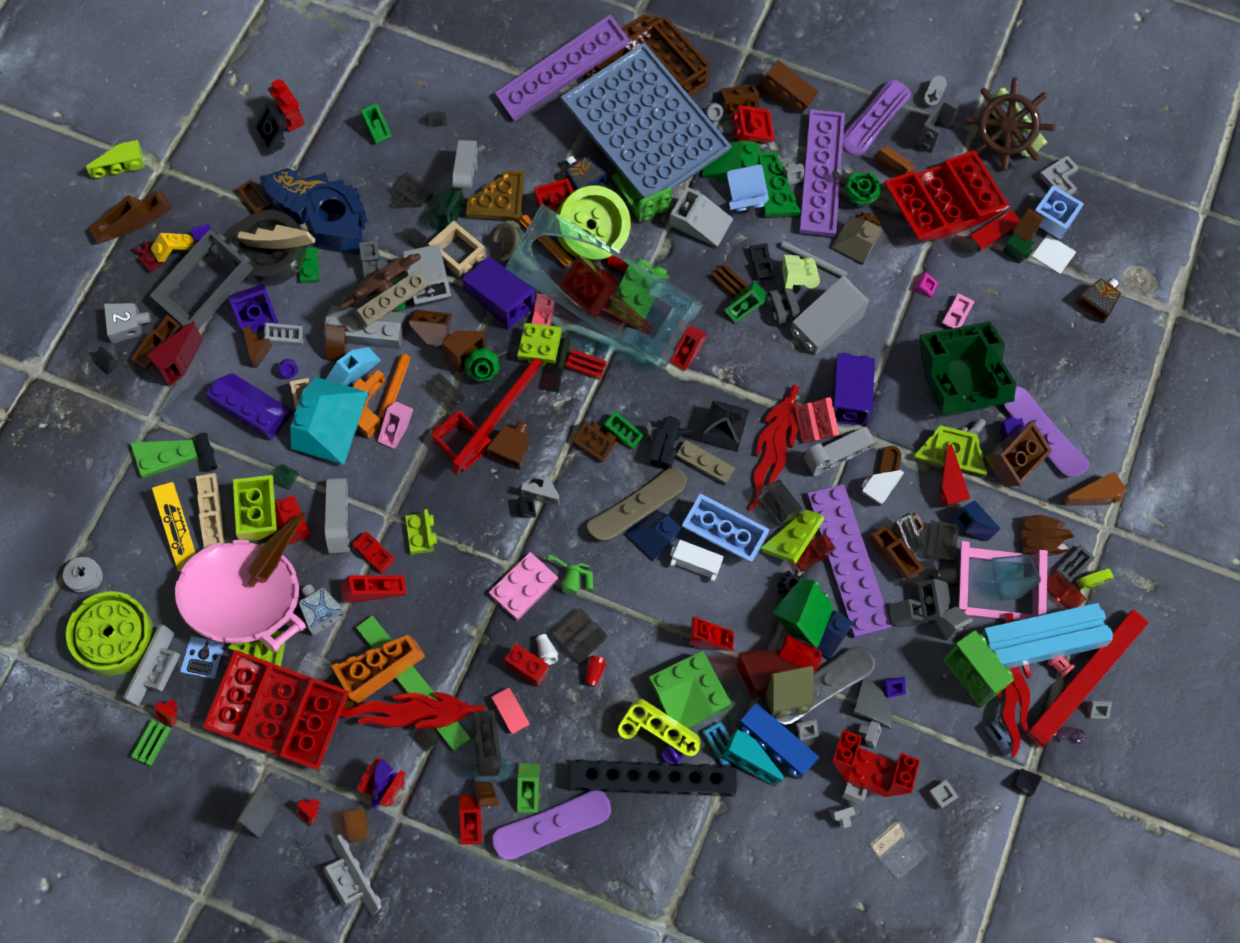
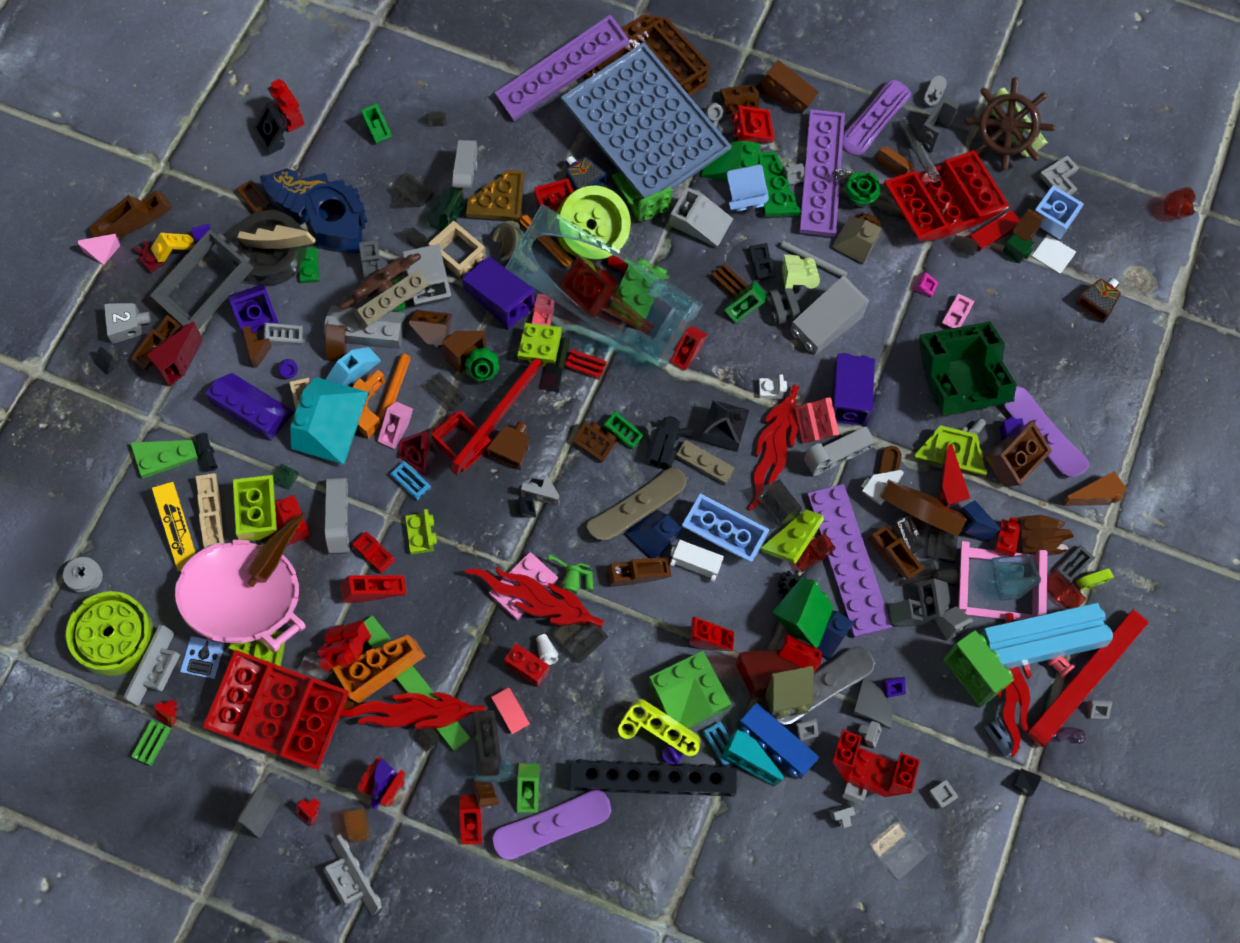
lime slope [86,140,145,178] -> none
light grey torso [299,584,346,636] -> none
red cone [585,655,607,686] -> none
none -> bright pink slope [78,234,120,265]
none -> red hips [317,620,371,671]
none -> dark azure tile [390,461,431,501]
none -> dark red slope [398,431,429,478]
none -> red piece [465,568,604,628]
none -> reddish brown slope [606,558,671,587]
none -> white bracket [759,374,787,399]
none -> reddish brown slope [880,479,967,536]
none -> dark grey piece [898,118,941,182]
none -> red plate [995,517,1021,557]
none -> clear red hair [1164,187,1196,220]

